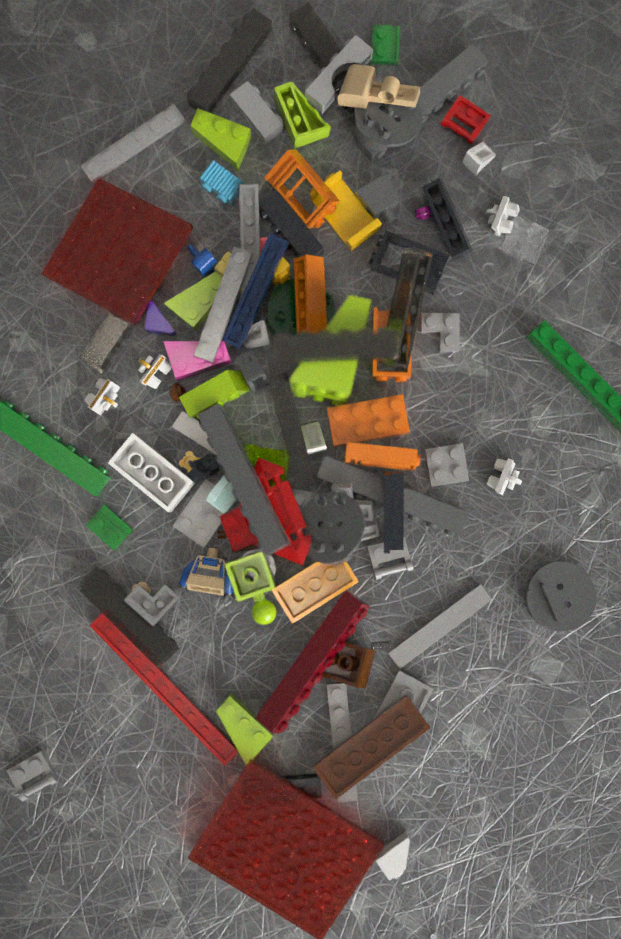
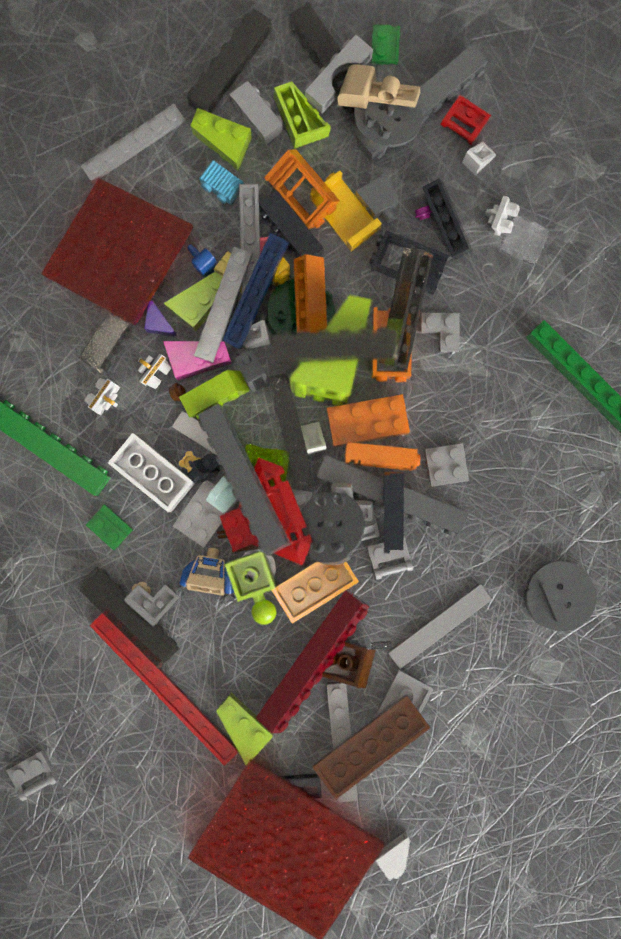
white hips [487,458,522,495] -> none

